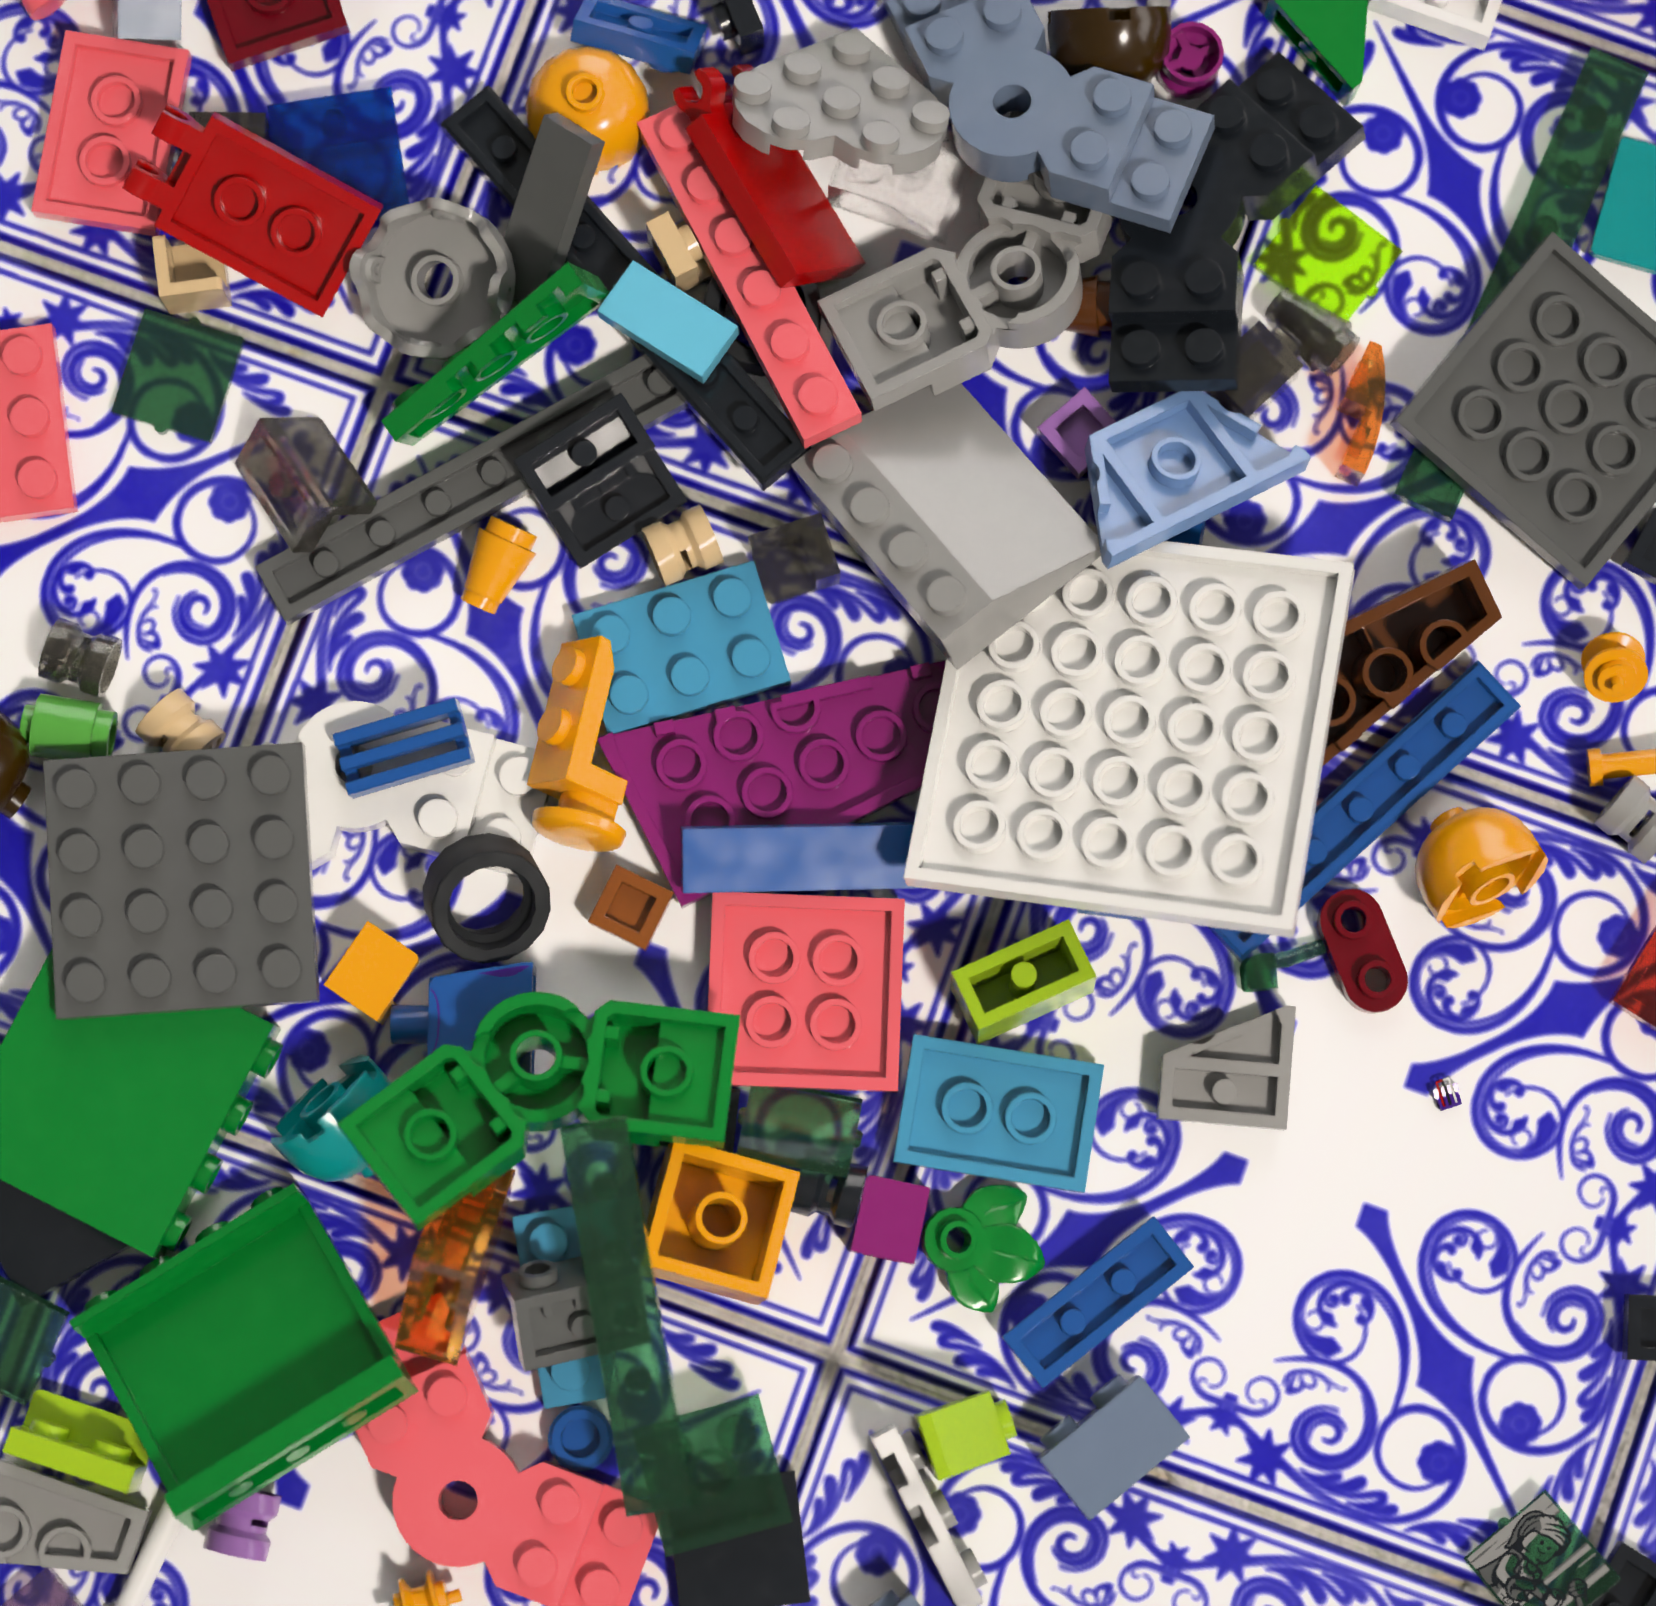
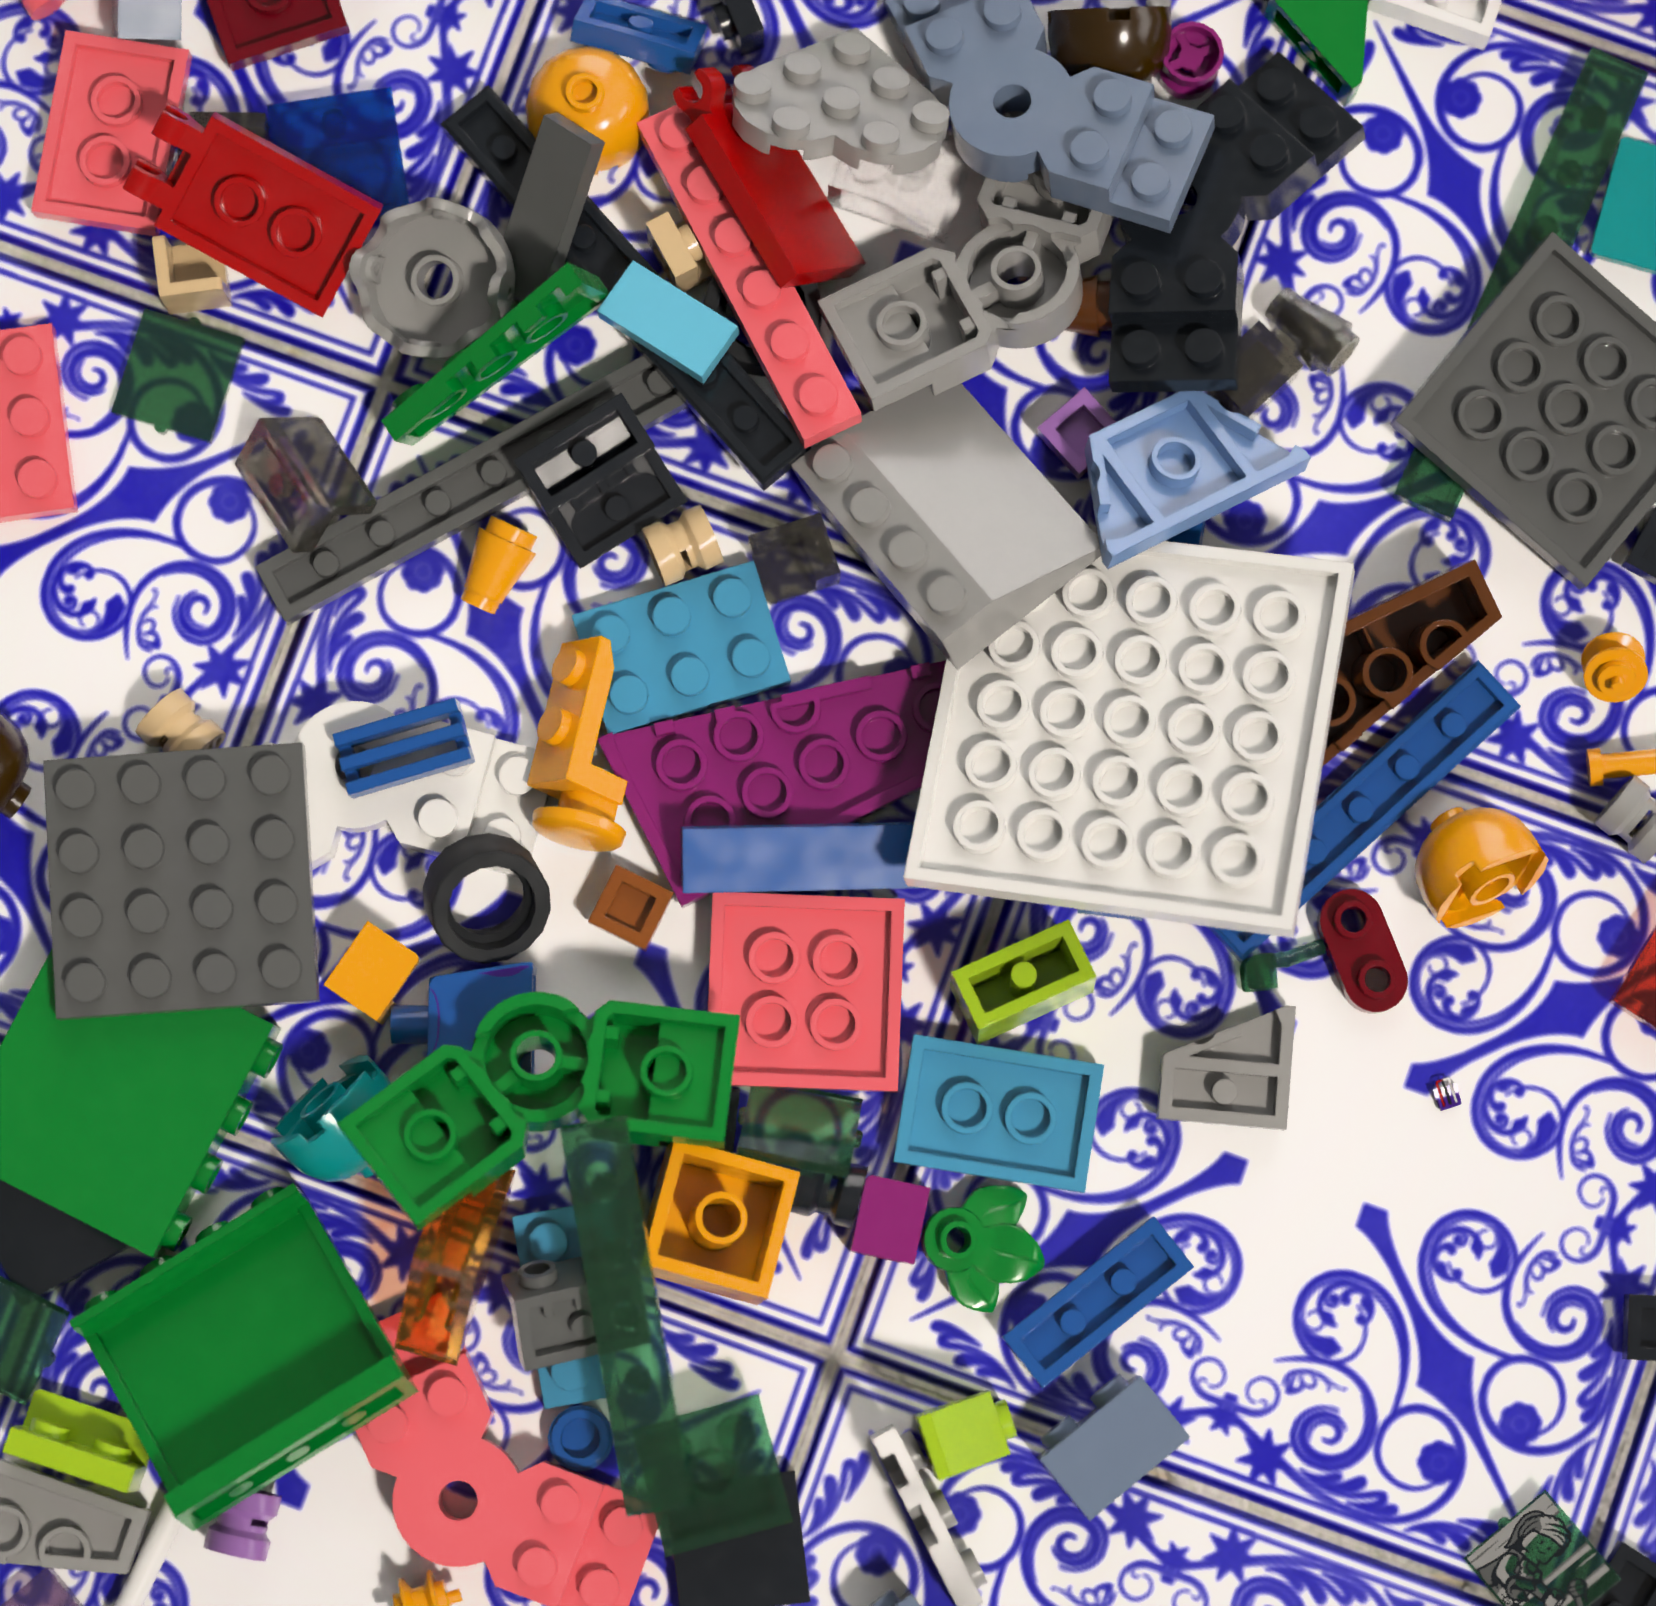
bright green brick [20,693,118,760] -> none
clear smoke wheel [38,618,122,698] -> none
clear neon green piece [1252,185,1403,332] -> none
clear orange slope [1334,340,1386,487] -> none

